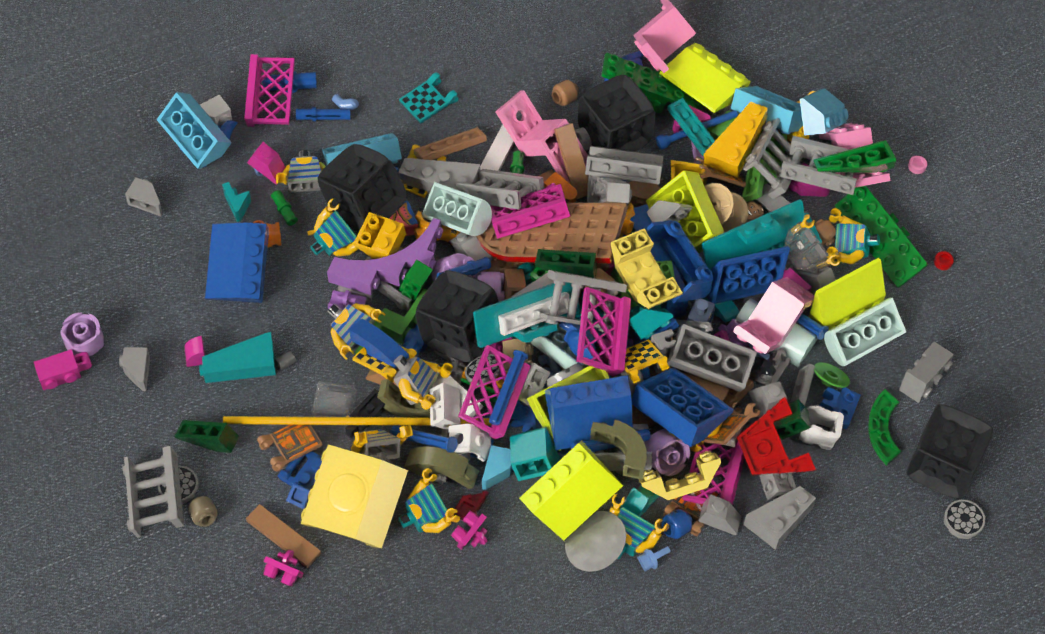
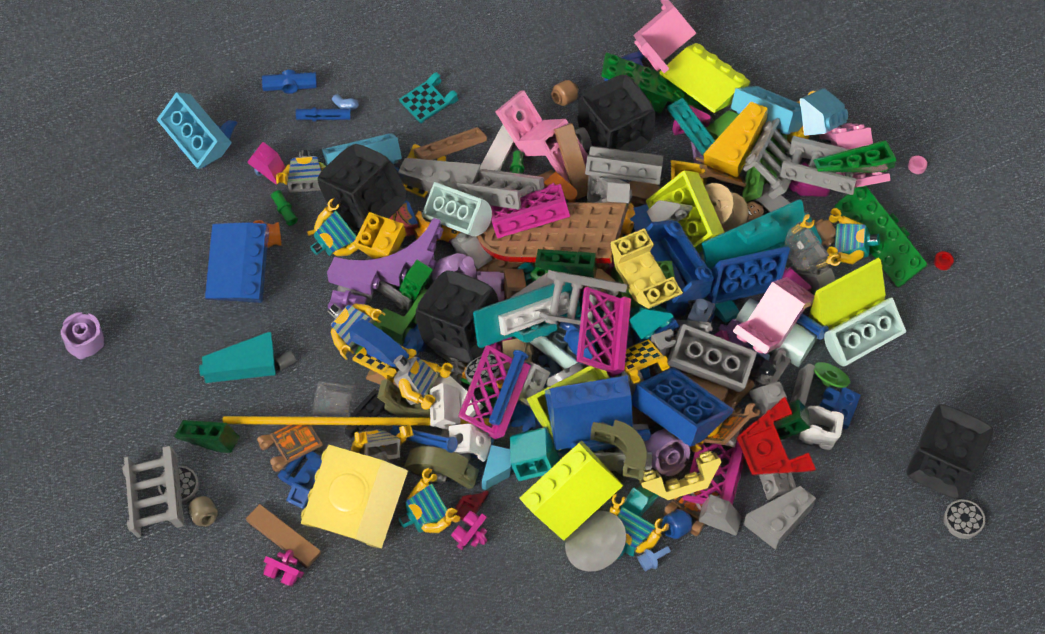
dark pink brick [34,349,92,390] -> none
light grey slope [119,347,150,391] -> none
light grey slope [125,177,163,216] -> none
dark pink brick [185,336,205,367] -> none
white slope [200,95,232,126] -> none
teal slope [222,182,251,222] -> none
dark pink fence [244,54,295,127] -> none
blue pin [437,257,491,277] -> none
blue piece [655,110,738,150] -> none
green tile [868,389,901,466] -> none
light grey wedge [899,342,954,403] -> none

